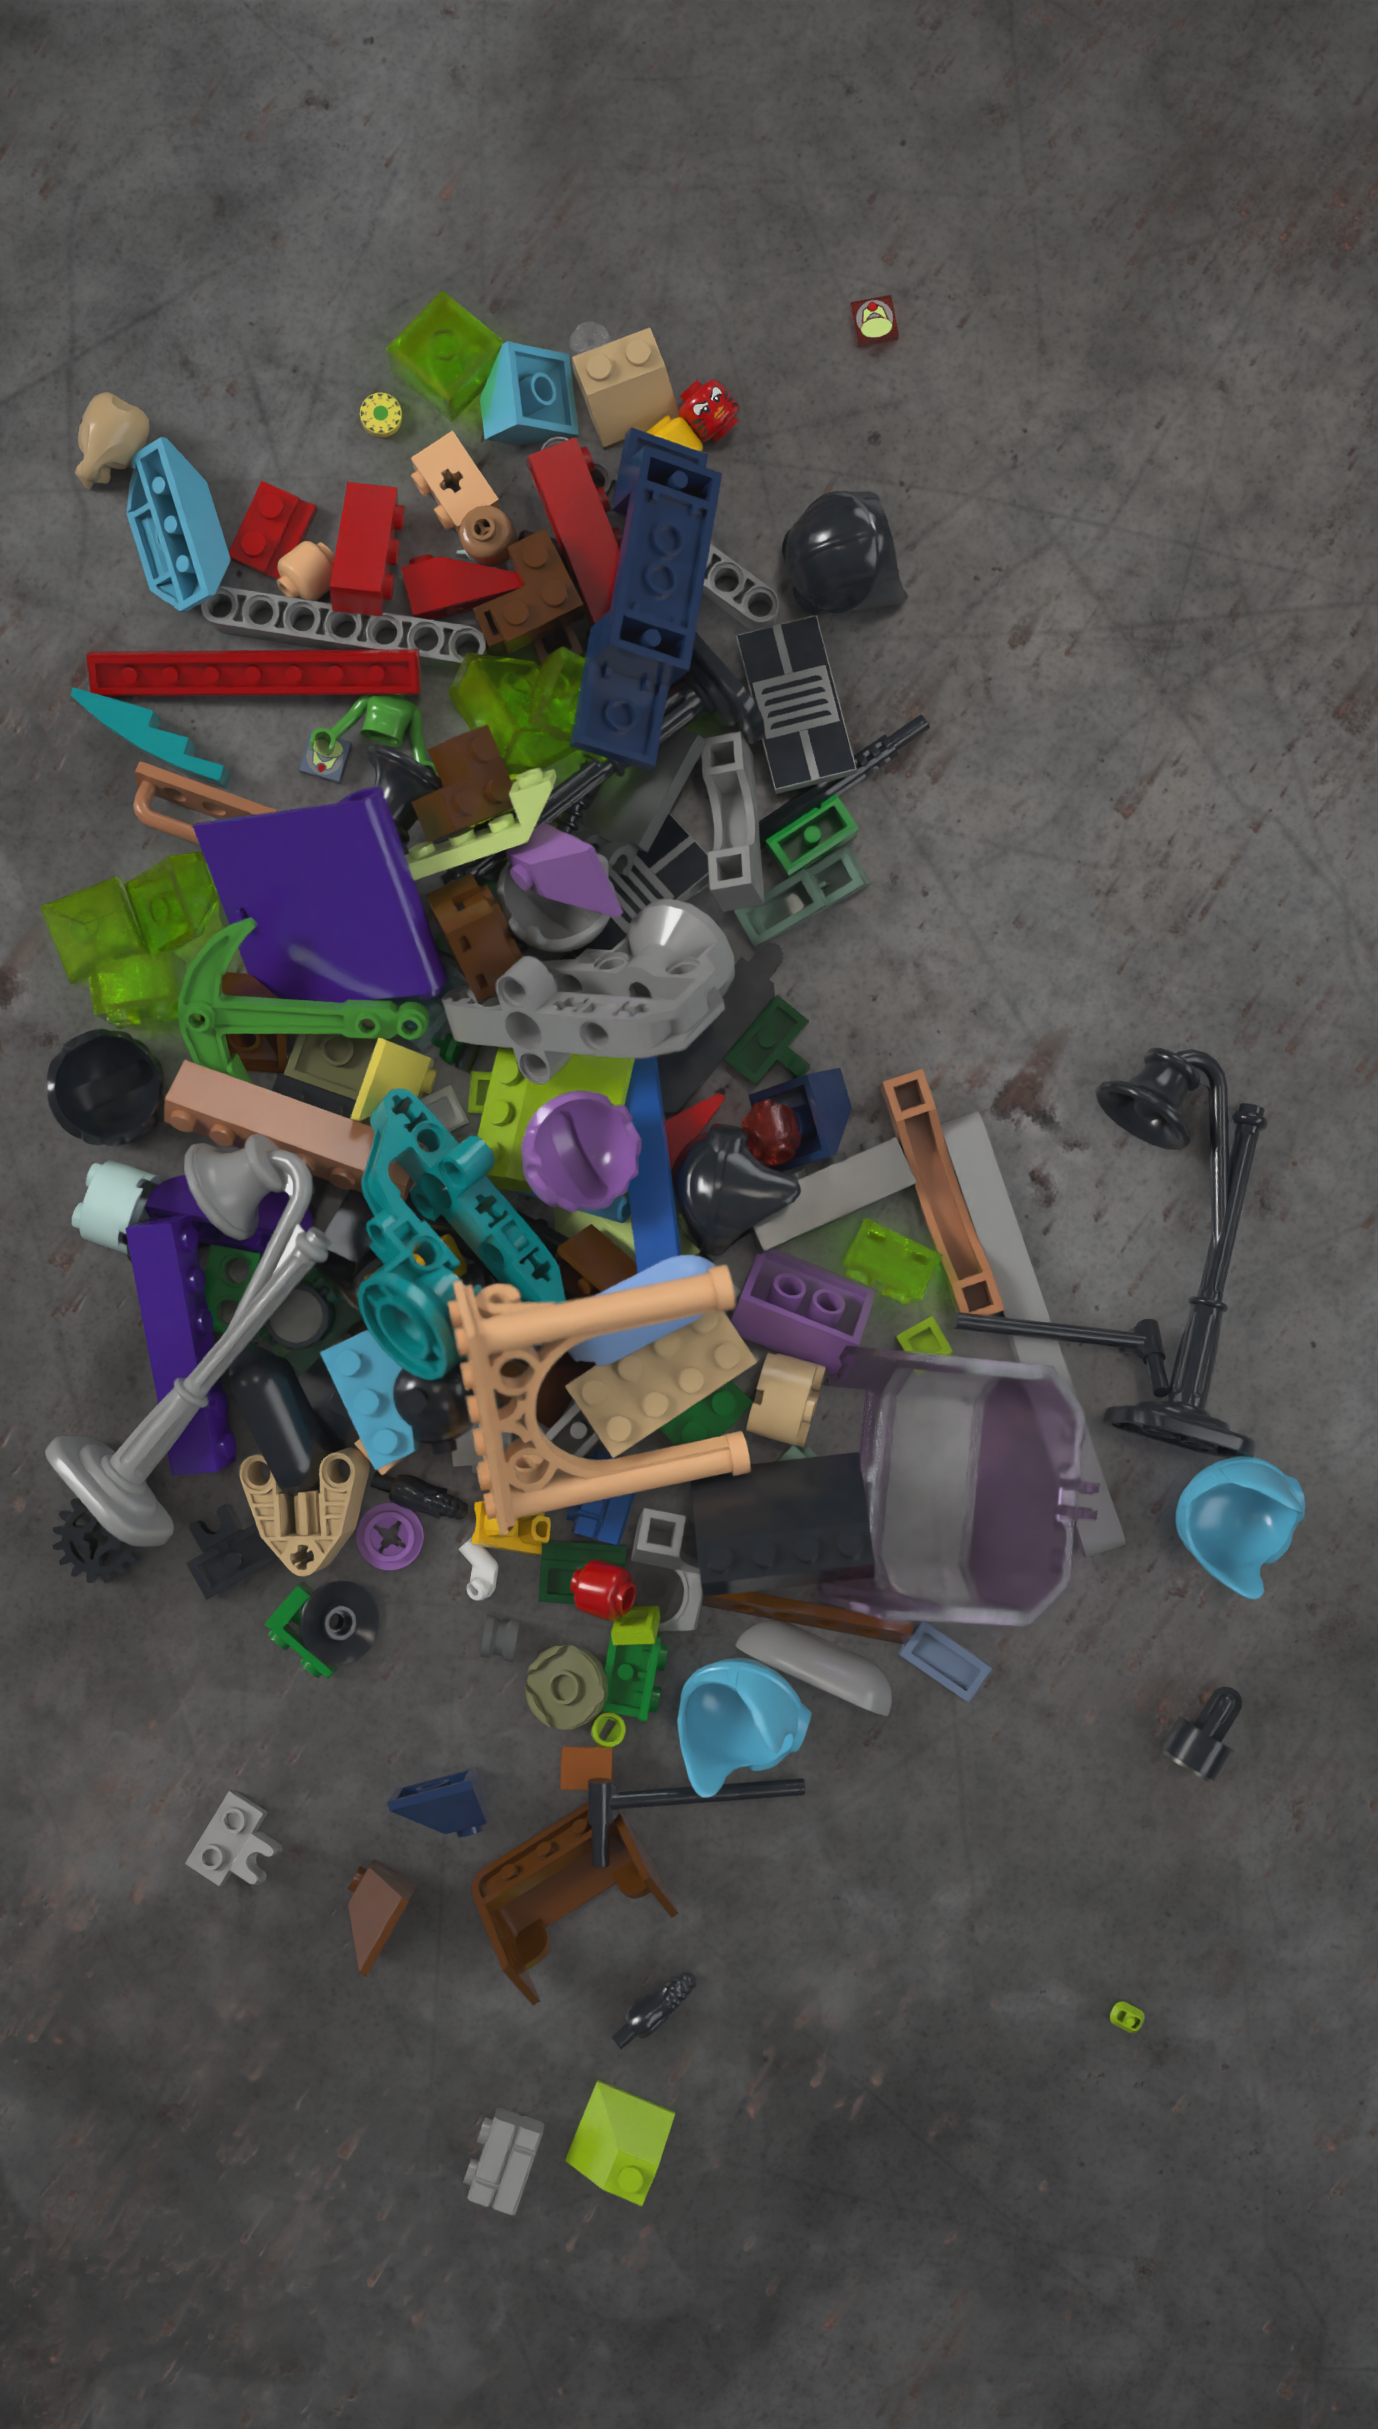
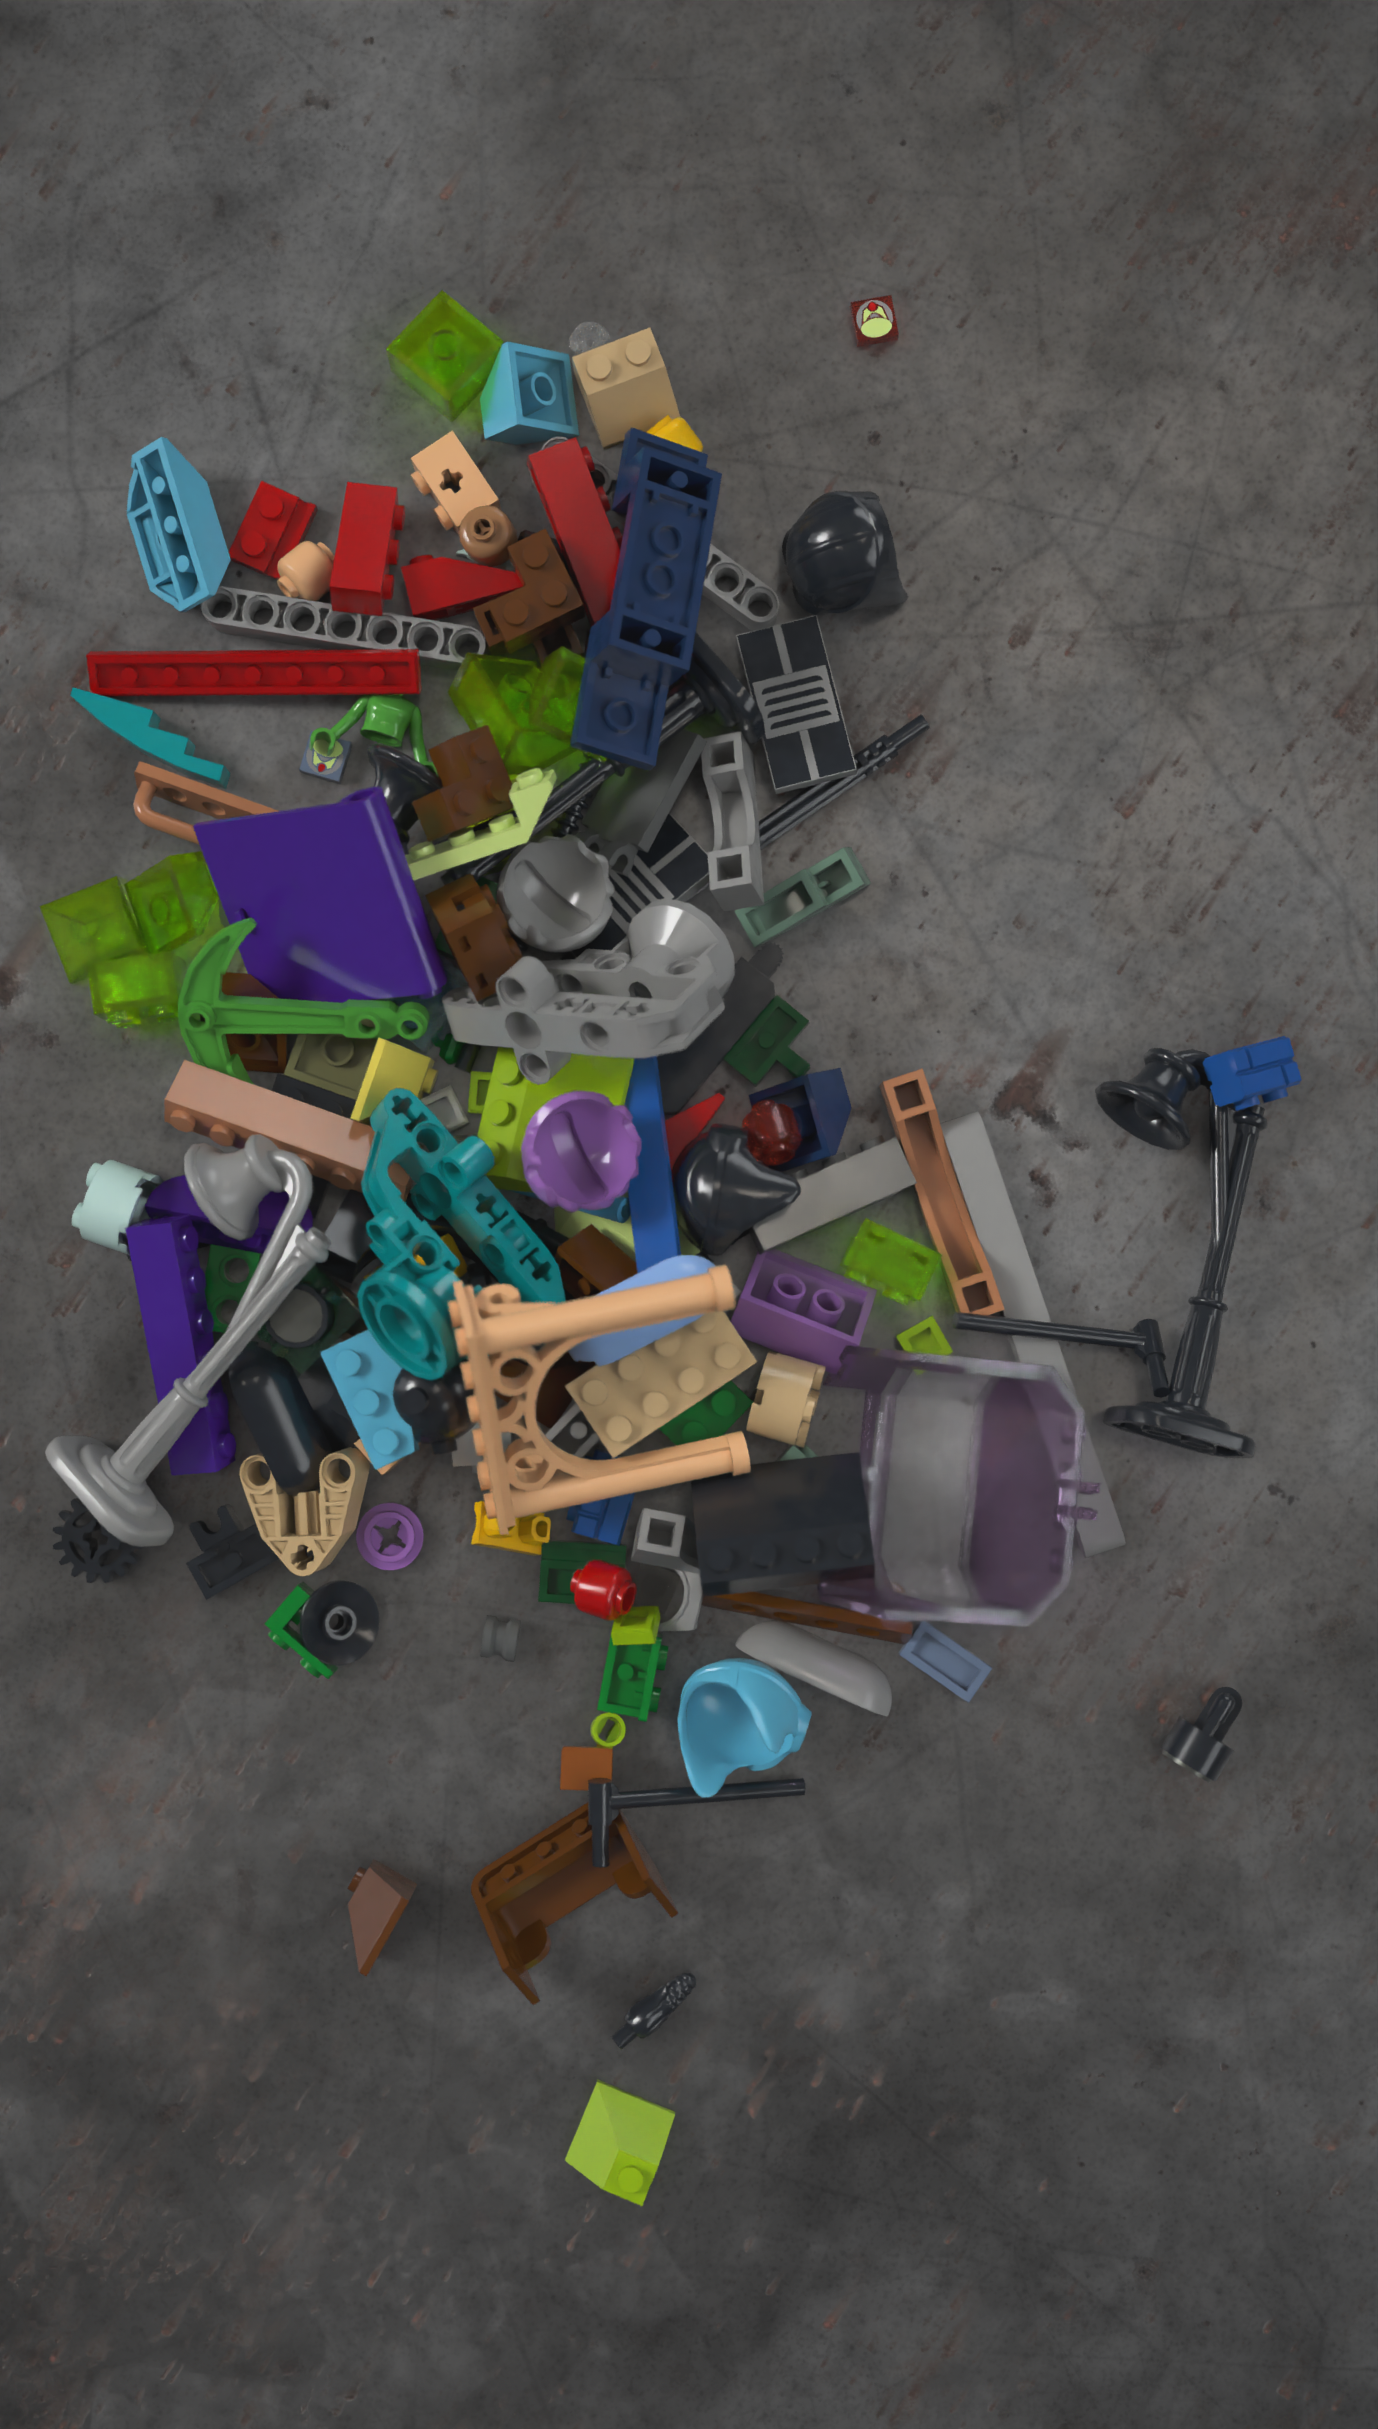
black piece [45,1028,165,1147] -> none
tan piece [75,392,150,490] -> none
light grey plate [185,1790,283,1886] -> none
light yellow tile [360,393,402,438] -> none
black piece [370,1471,468,1520] -> none
dark blue slope [387,1767,490,1837] -> none
white arm [458,1538,499,1601] -> none
light grey brick [463,2107,545,2215] -> none
medium lavender slope [505,822,623,917] -> none
olive tile [525,1645,608,1730] -> none
red head [678,379,740,443] -> none
green brick [765,794,859,880] -> none
lime rock [1110,2001,1145,2033] -> none
medium azure piece [1175,1456,1305,1600] -> none
none -> blue brick [1203,1036,1302,1111]

